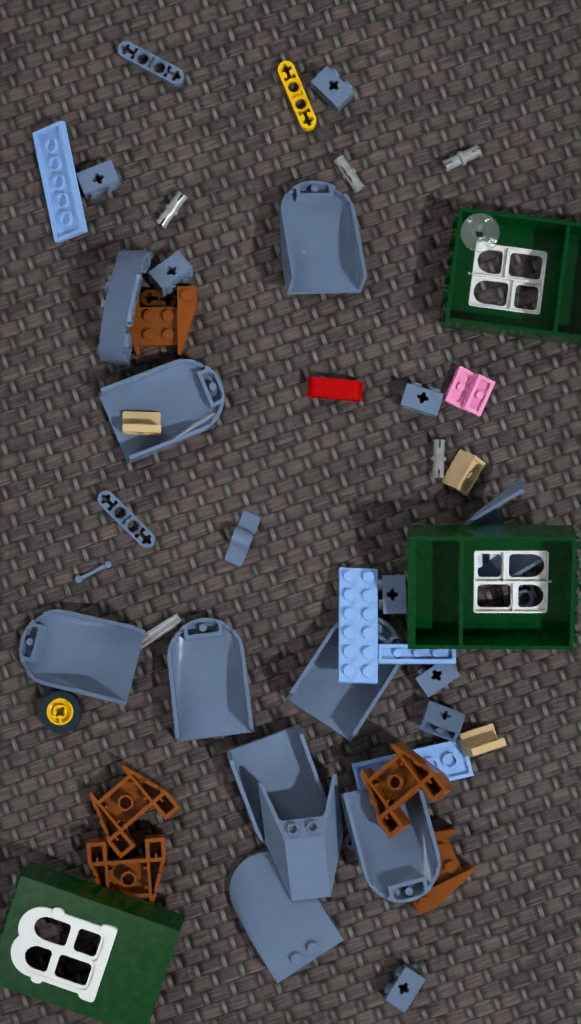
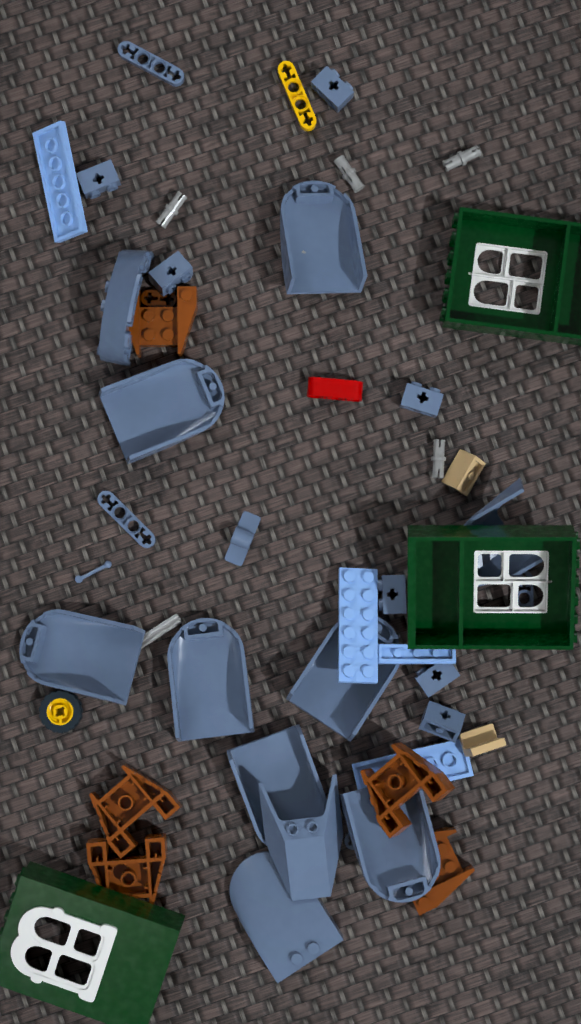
tan panel [122,411,161,436] -> none
sand blue brick [383,963,426,1013] -> none
bright pink slope [443,366,495,417] -> none
clear dish [461,213,500,252] -> none

